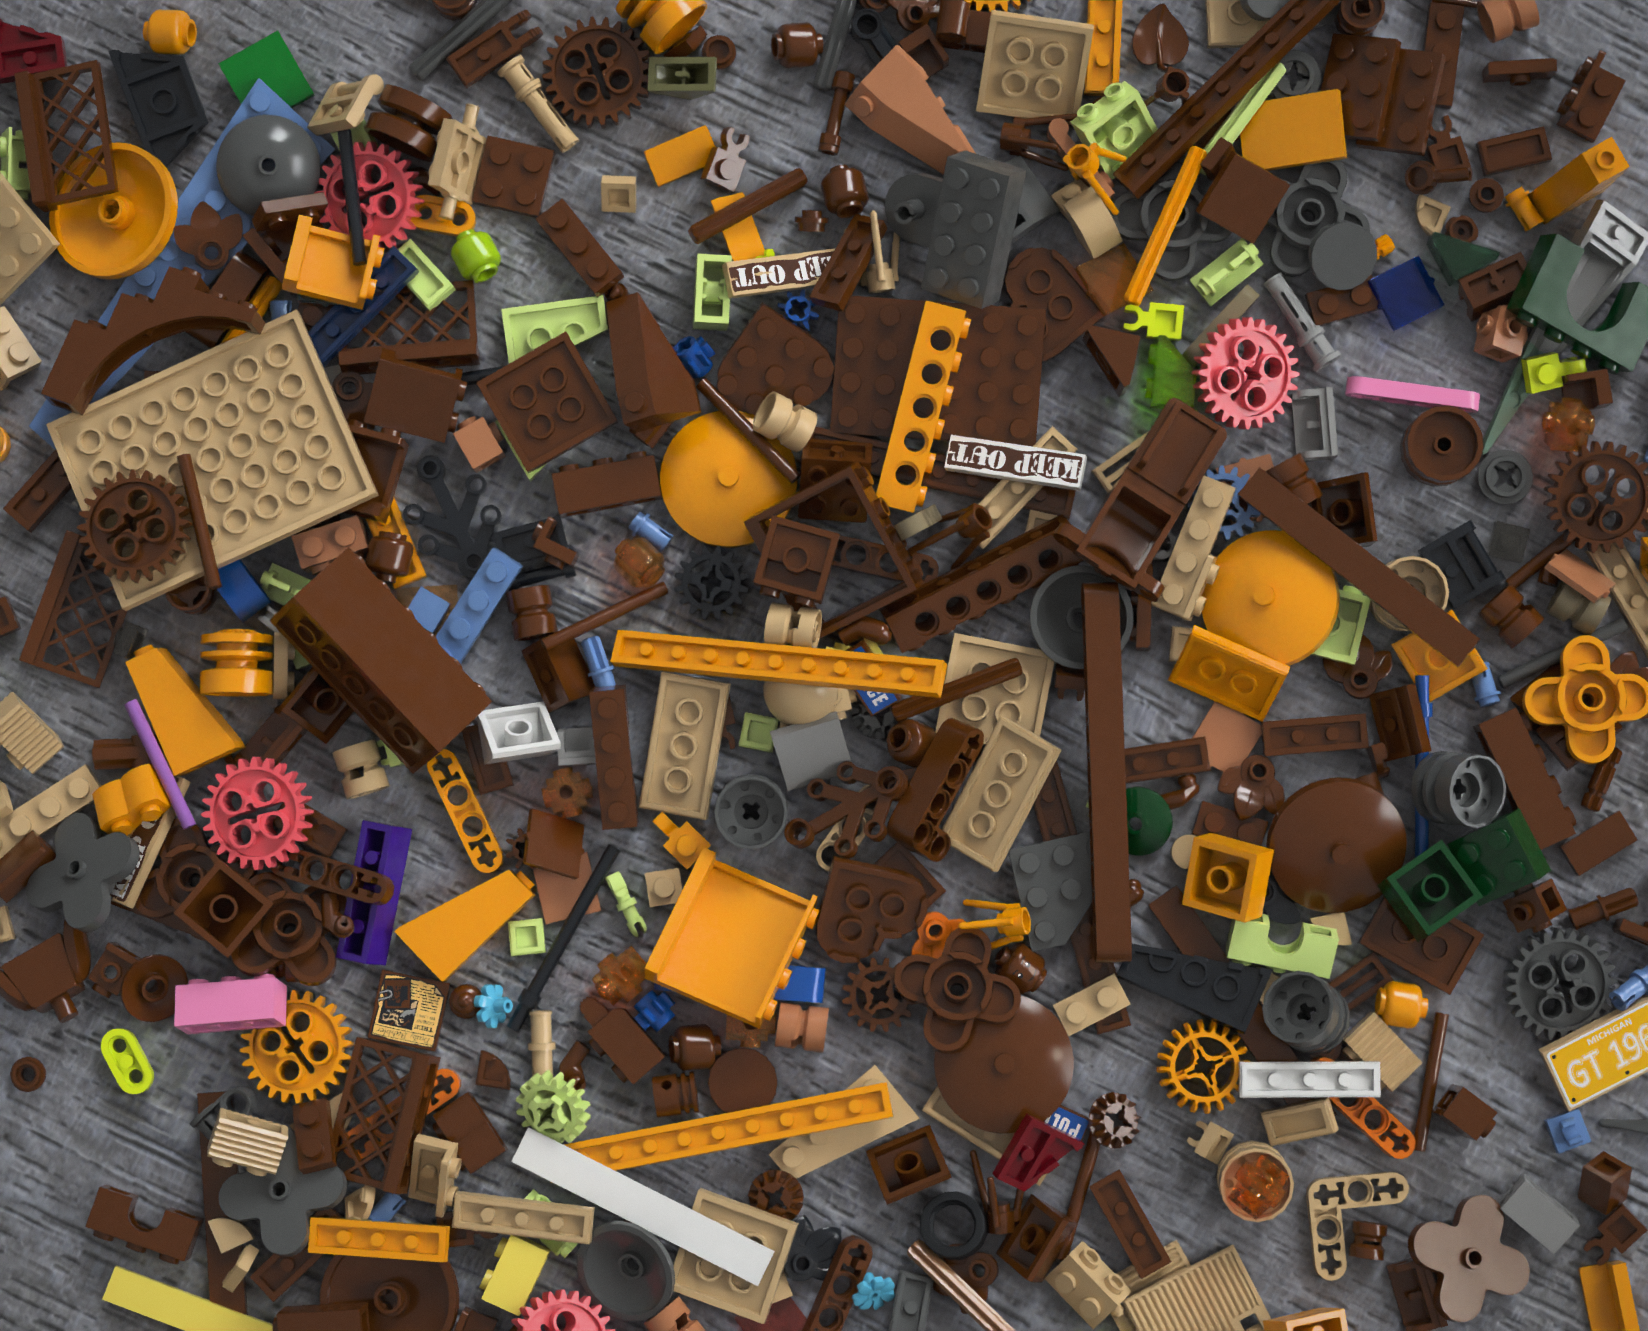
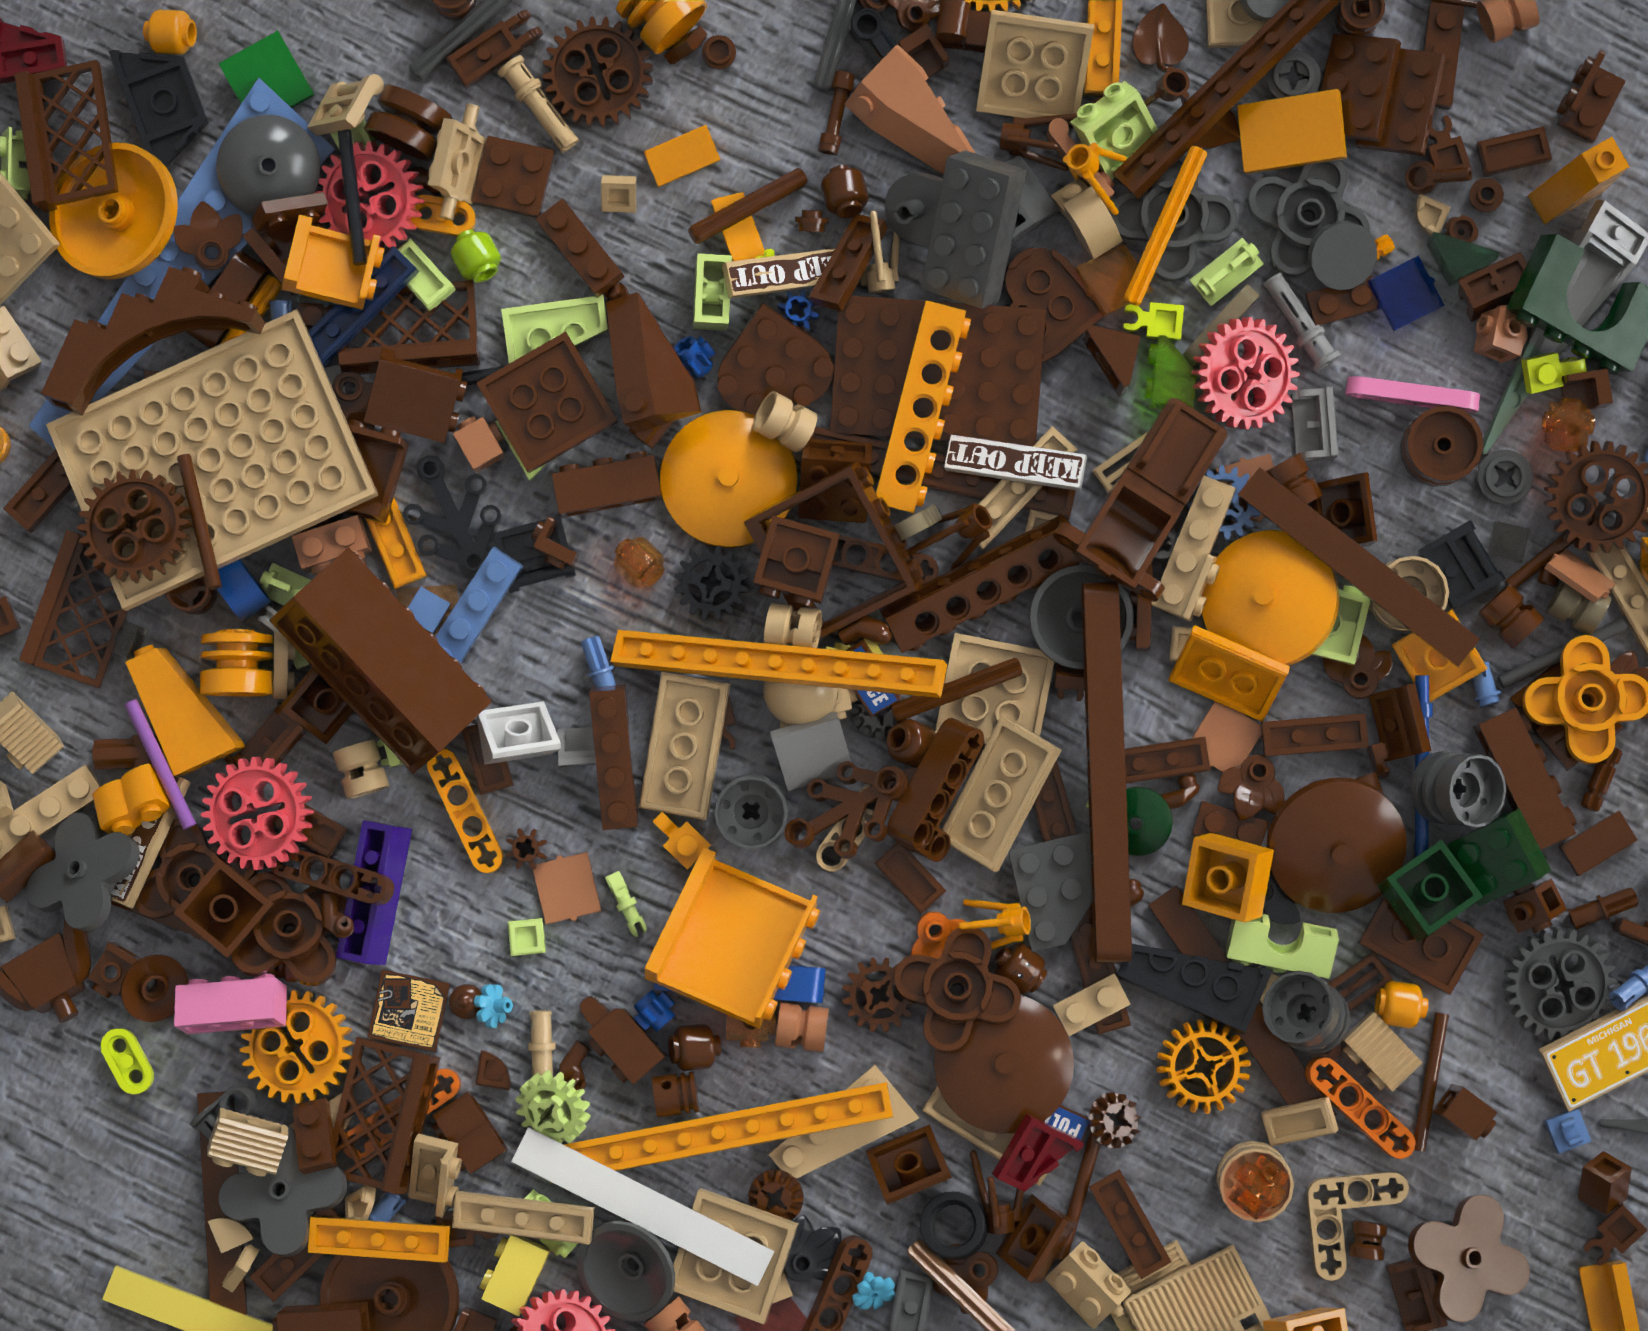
reddish brown plate [10,1057,46,1092] -> none
reddish brown arch [85,1184,204,1264] -> none
reddish brown head [366,531,414,583] -> none
light orange slope [394,870,535,982] -> none
reddish brown wheel [506,585,558,641] -> none
black bar [507,844,621,1033] -> none
reddish brown panel [521,638,595,713] -> none
reddish brown piece [523,808,585,879] -> none
reddish brown bar [540,582,668,652] -> none
clear orange brick [541,767,594,819] -> none
clear orange brick [592,945,646,1006] -> none
medium blue pin [628,512,674,553] -> none
tan plate [645,868,683,907] -> none
olive slope [647,57,717,100] -> none
reddish brown bar [696,378,801,484] -> none
plate [700,127,750,192] -> none
reddish brown tile [708,1048,778,1113] -> none
yellowish green tile [739,712,779,753] -> none
reddish brown head [771,22,823,68] -> none
reddish brown plate [816,856,928,963] -> none
tan tile [1171,835,1197,870] -> none
tan tile [1187,1121,1234,1165] -> none
reddish brown tile [1196,151,1290,244] -> none
yellowish green axle [1199,61,1286,176] -> none
reddish brown plate [1200,137,1236,182] -> none
white tile [1238,1061,1381,1098] -> none
tan tile [1309,912,1352,945] -> none
reddish brown plate [1482,58,1557,86] -> none
light grey hinge [1500,1173,1580,1254] -> none
light orange pin [1504,186,1544,232] -> none

